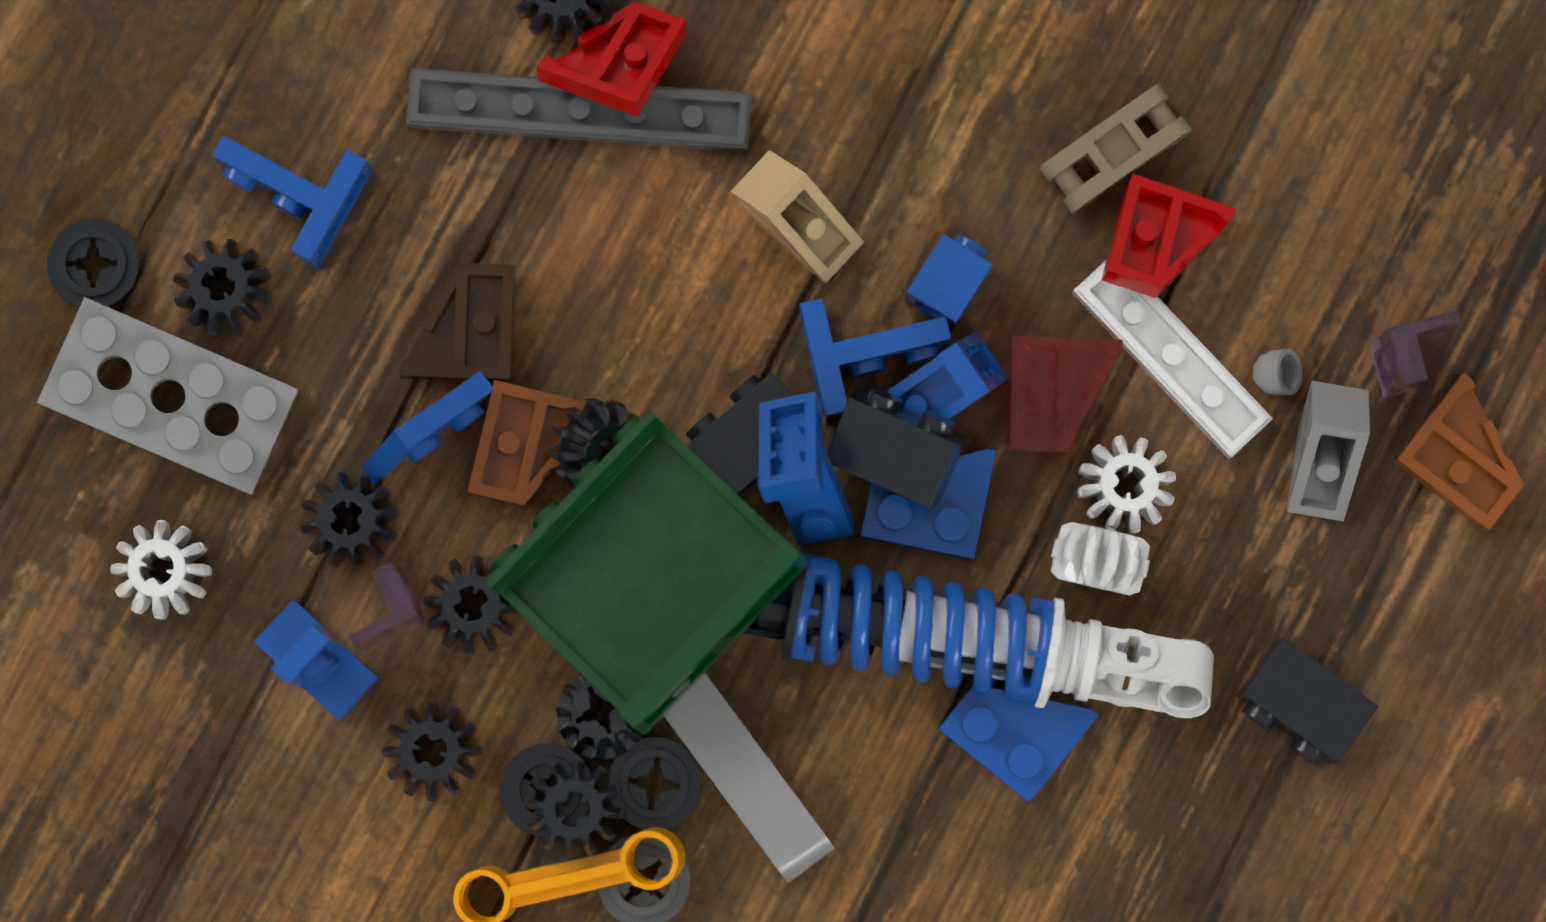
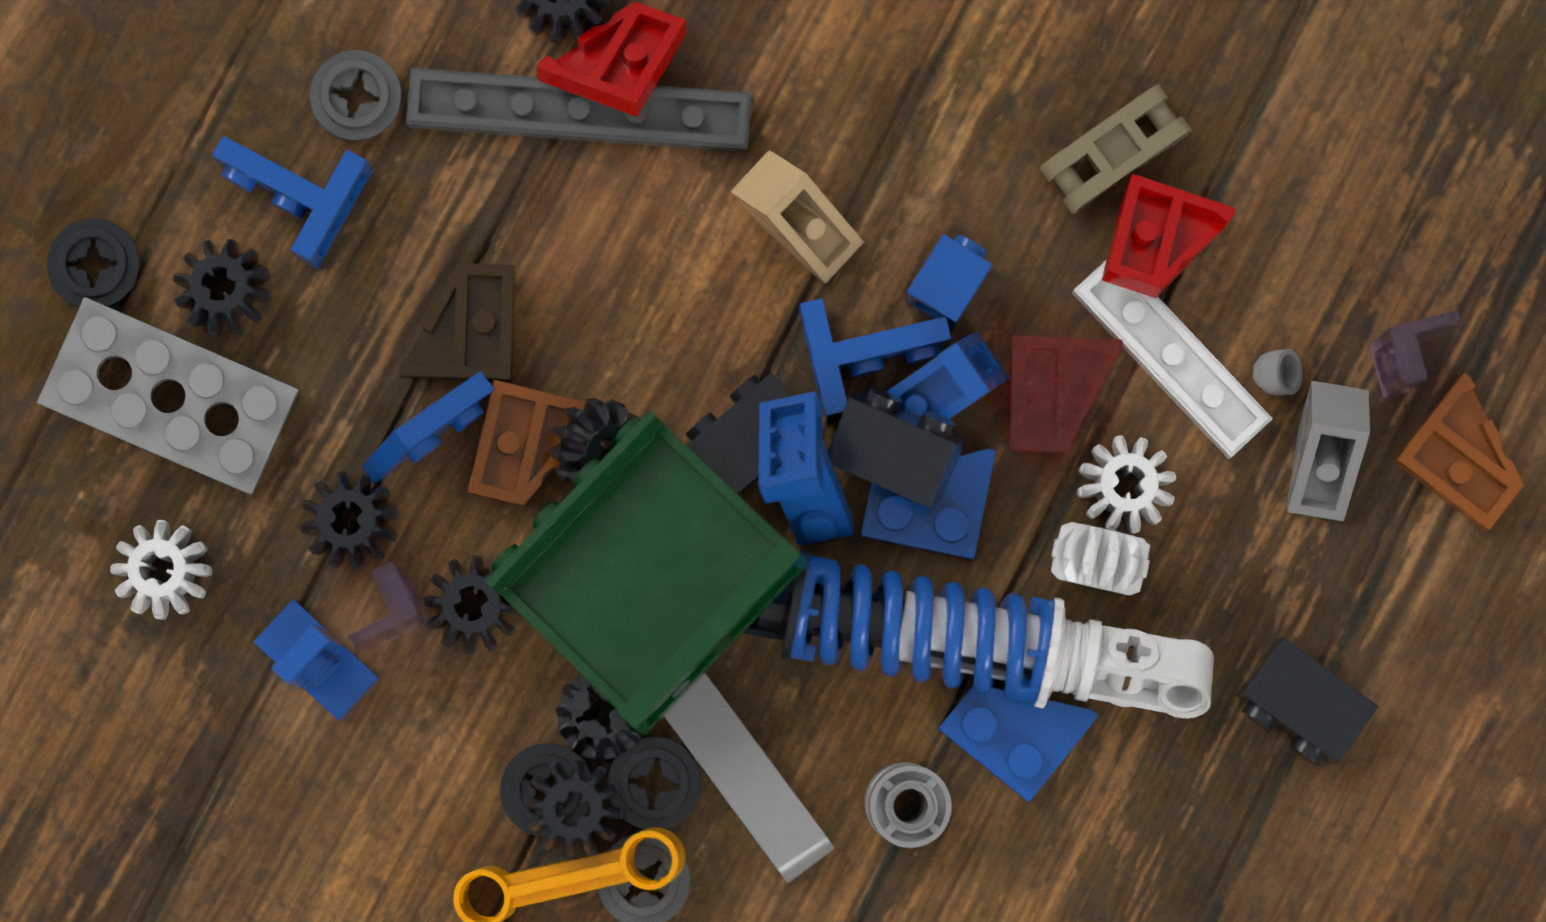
black gear [382,701,483,801] -> none
none -> dark grey gear [310,50,402,142]
none -> light grey wheel [864,762,951,848]

